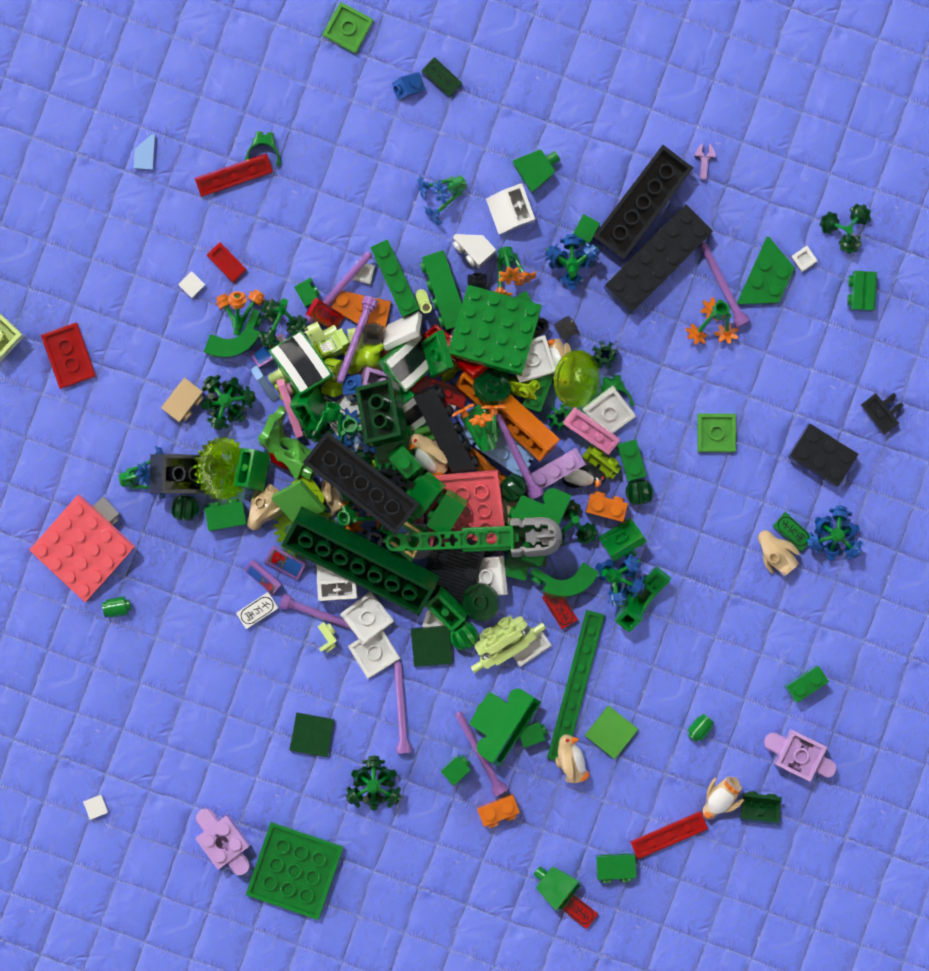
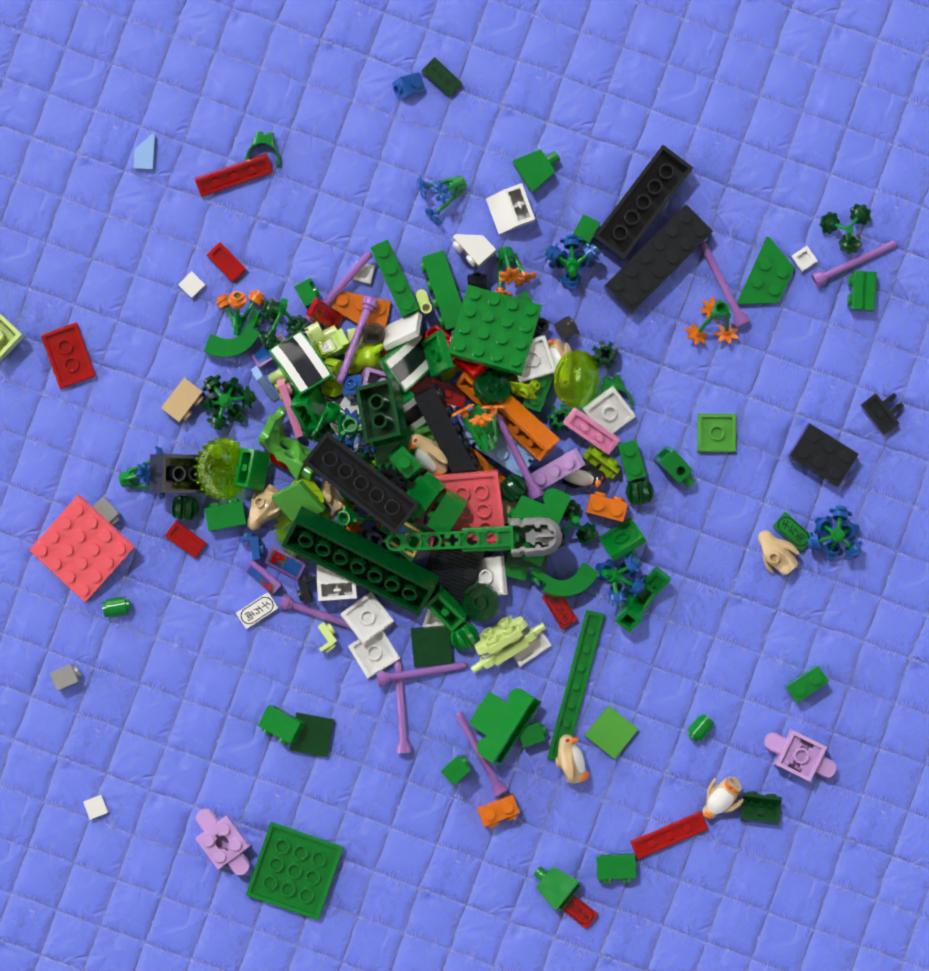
bright green tile [322,2,374,54] -> none
dark green plant [346,755,401,811] -> none
lavender bar [694,143,716,181] -> none
none -> light grey brick [49,663,82,691]
none -> red tile [165,520,207,559]
none -> blue bracket [239,533,264,560]
none -> green brick [258,705,306,745]
none -> black bracket [297,574,317,604]
none -> medium lavender piece [376,661,468,687]
none -> green torso [653,446,696,488]
none -> medium lavender piece [811,240,897,288]

